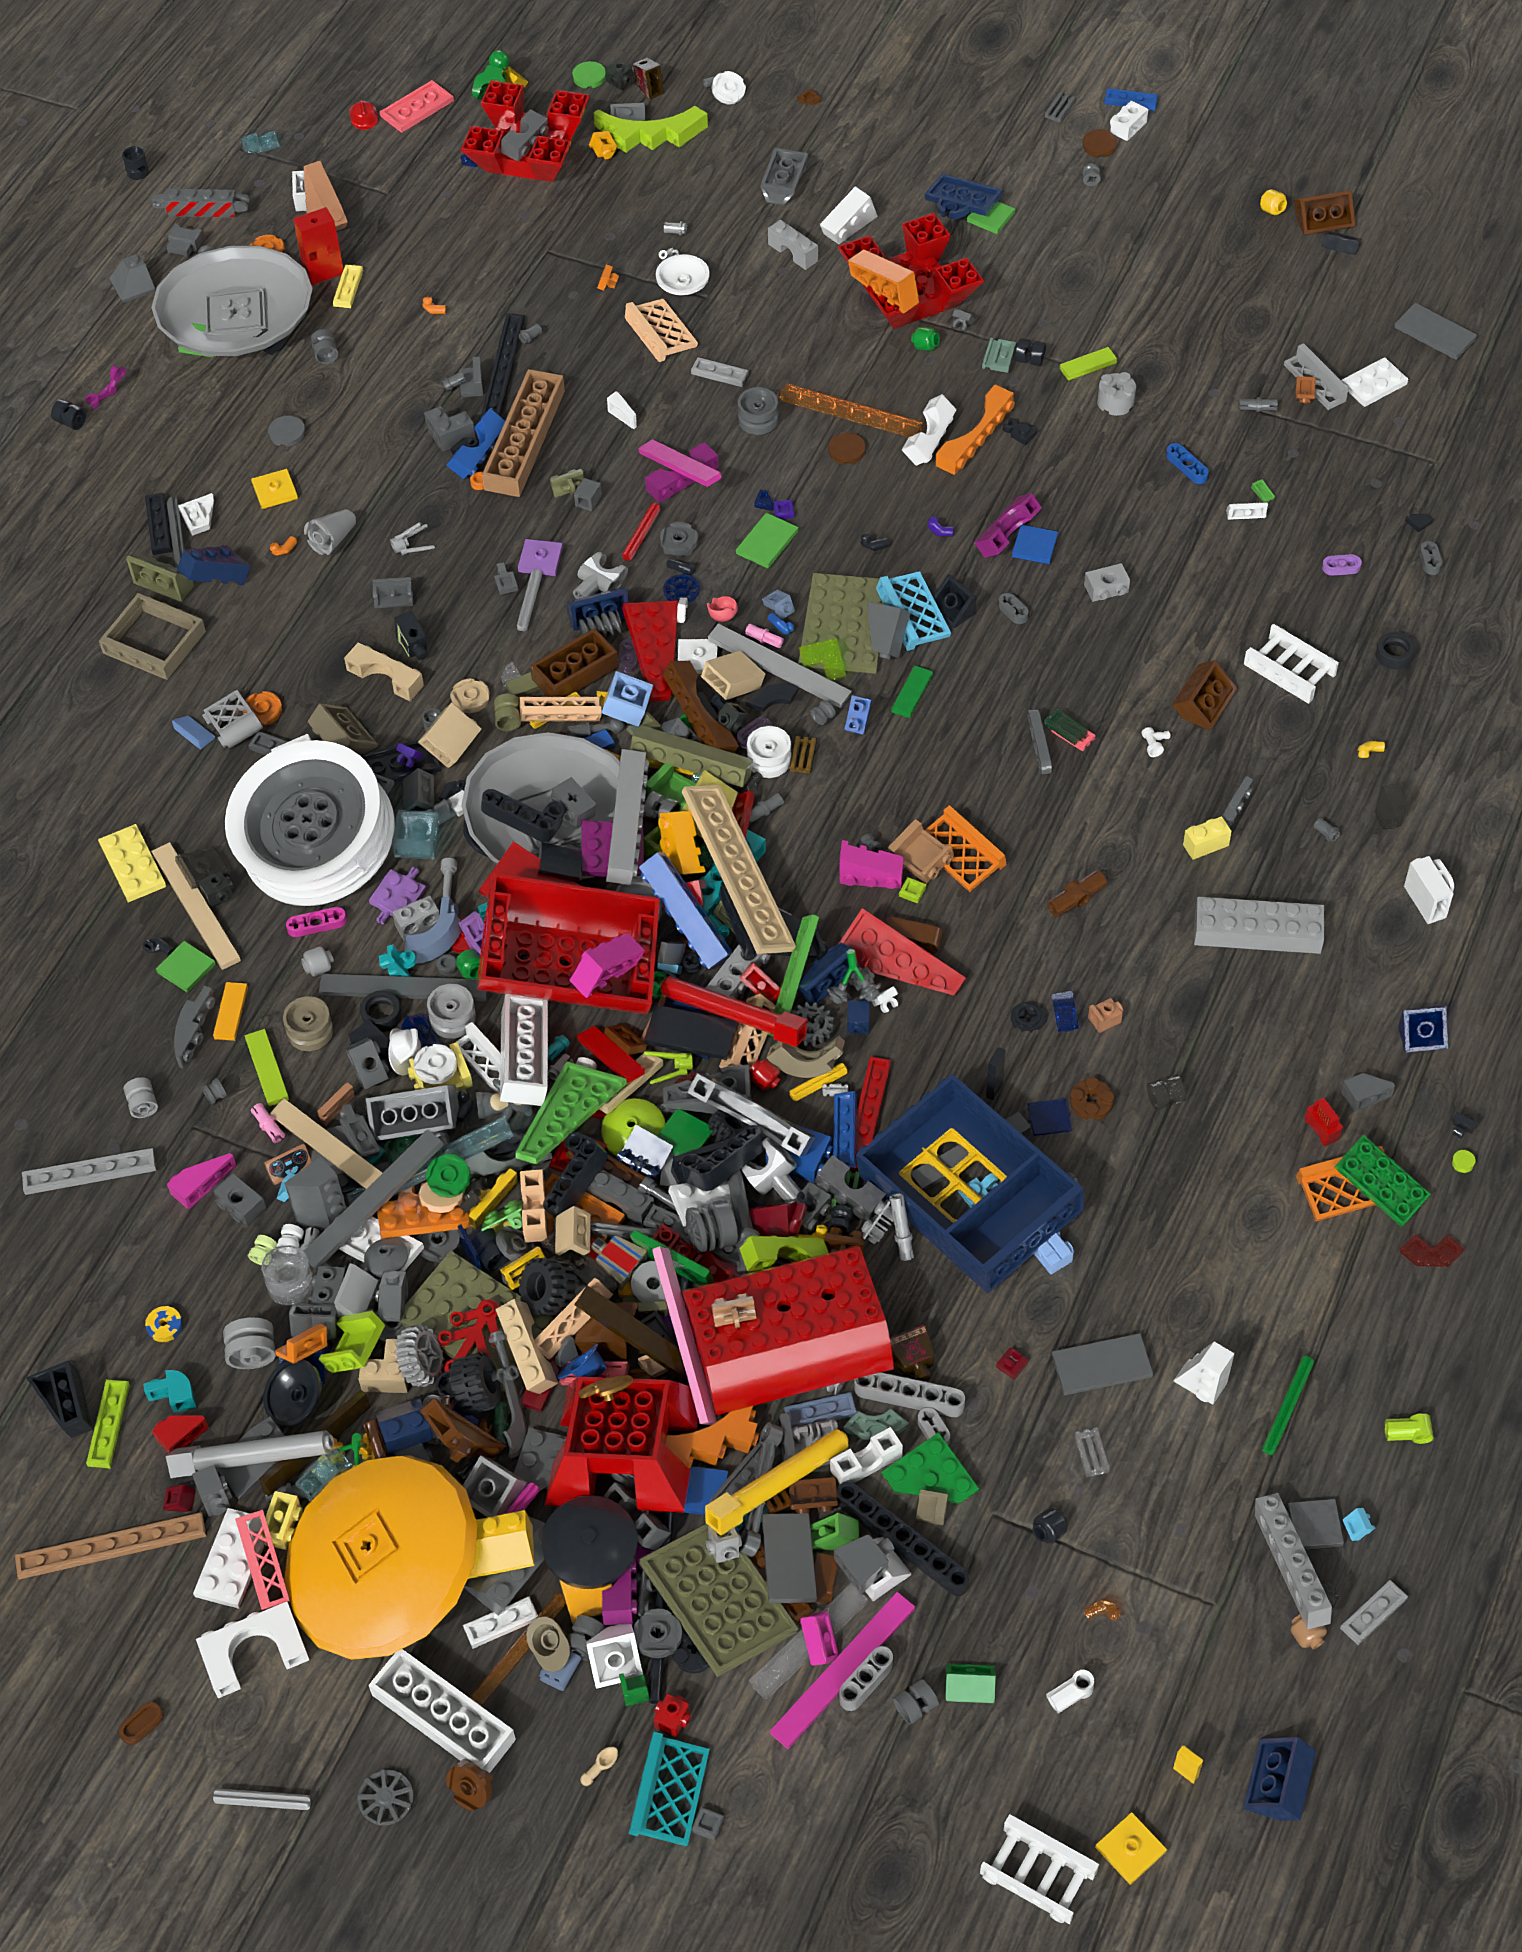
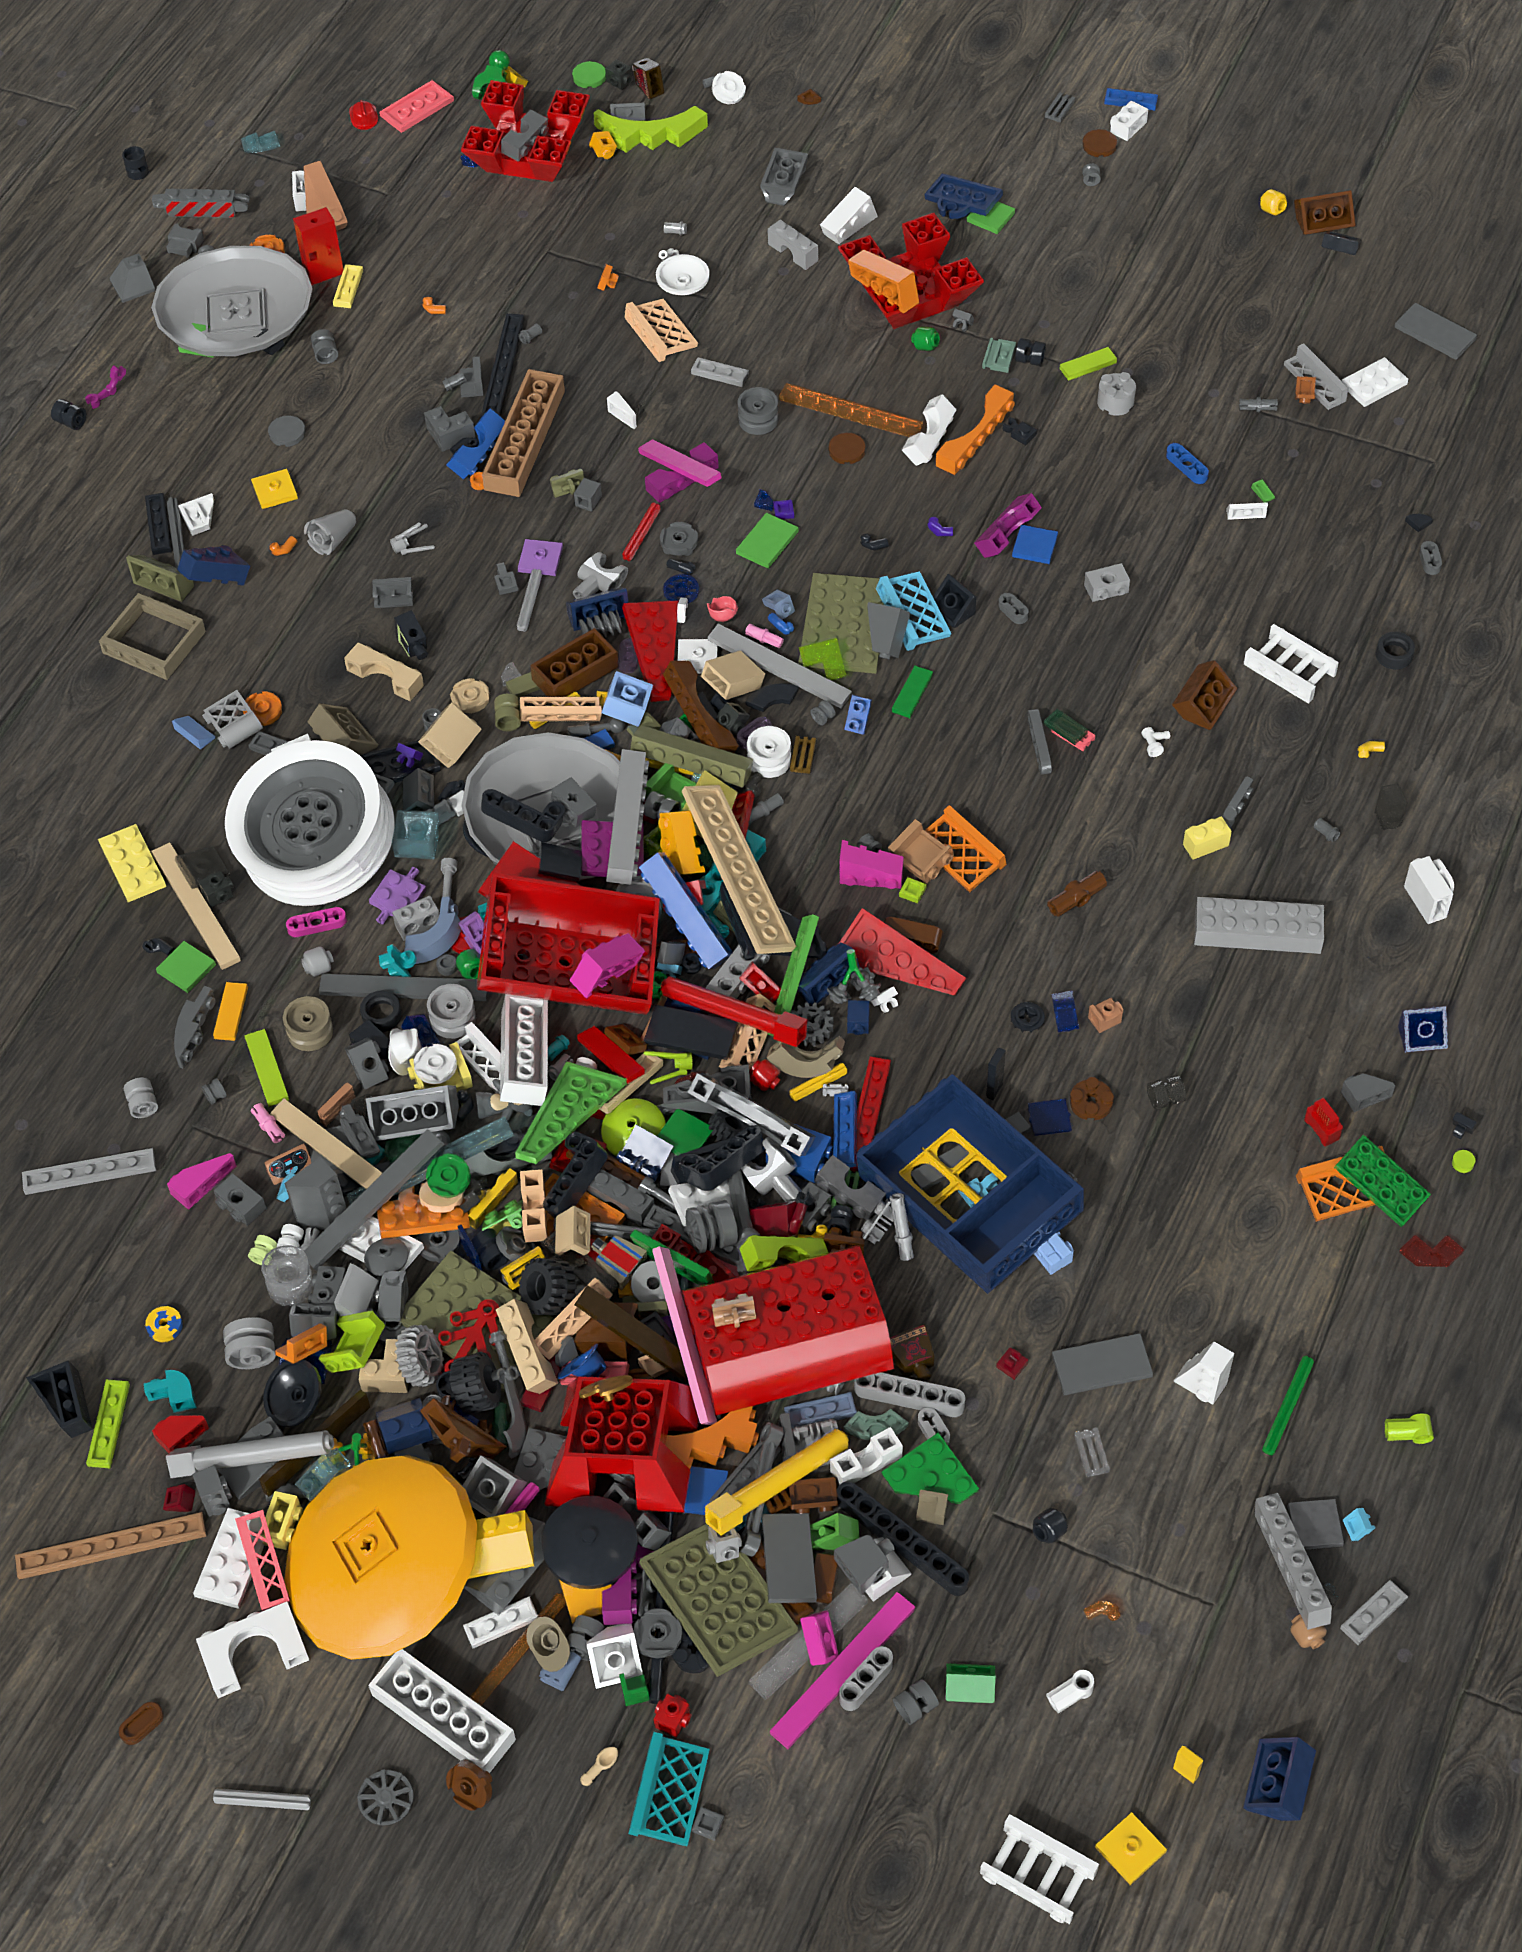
medium lavender plate [1322,554,1362,575] -> none

